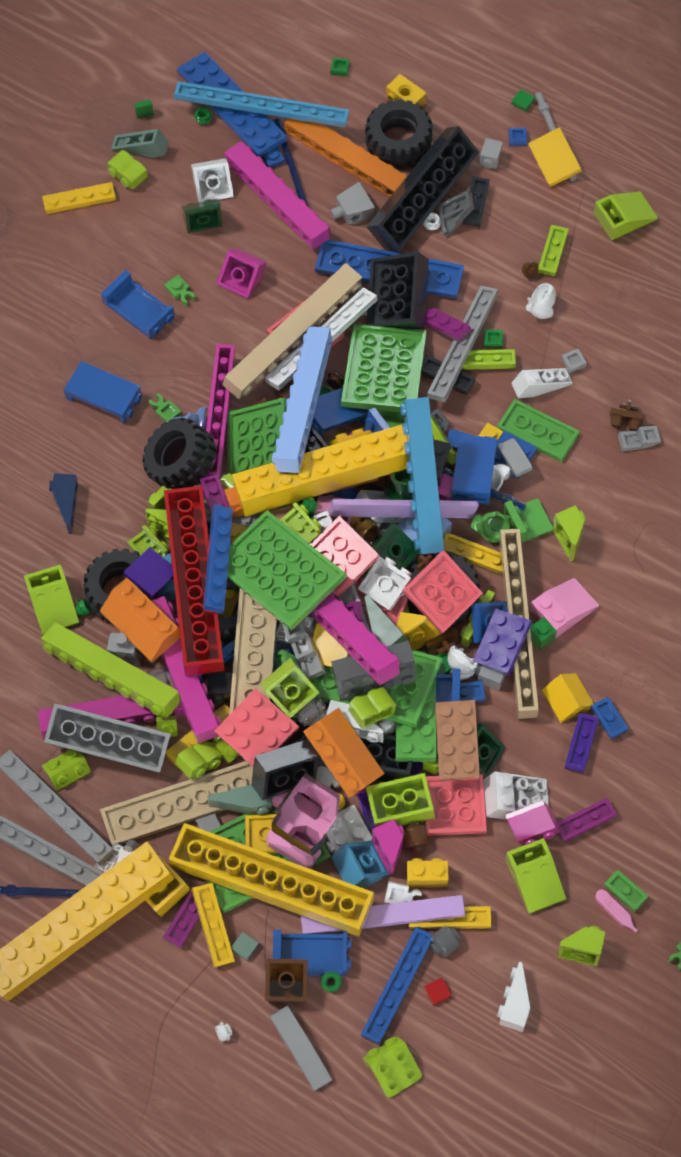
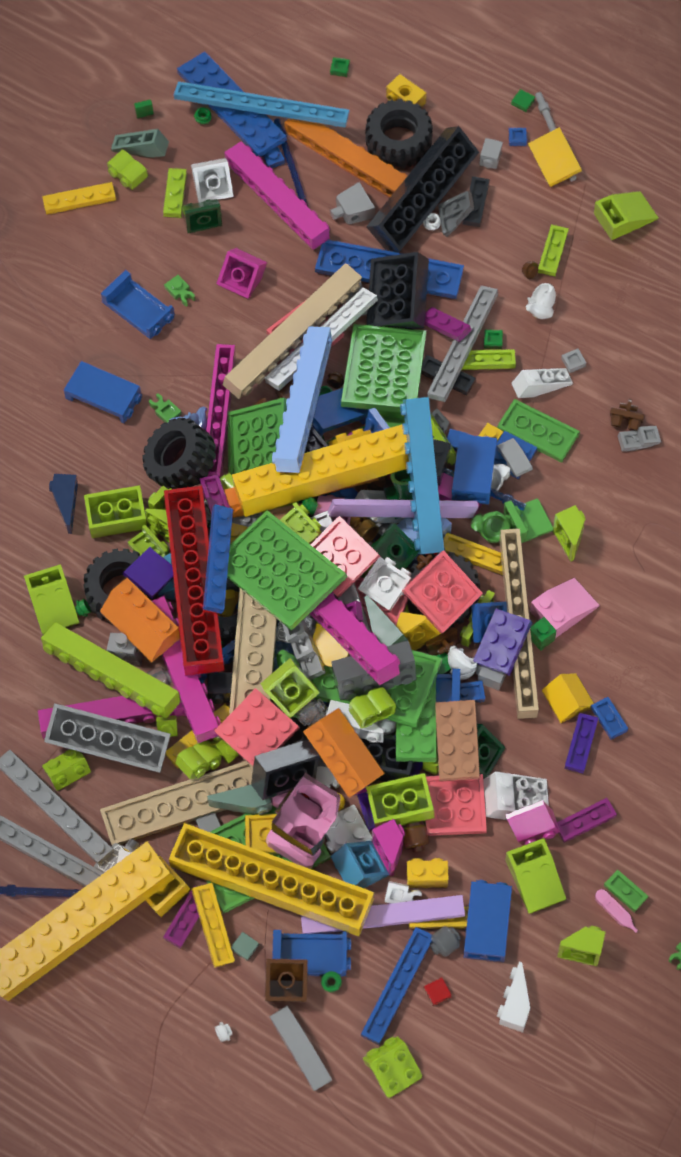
none -> lime brick [84,485,147,538]
none -> lime plate [163,168,187,218]
none -> blue panel [463,880,512,962]

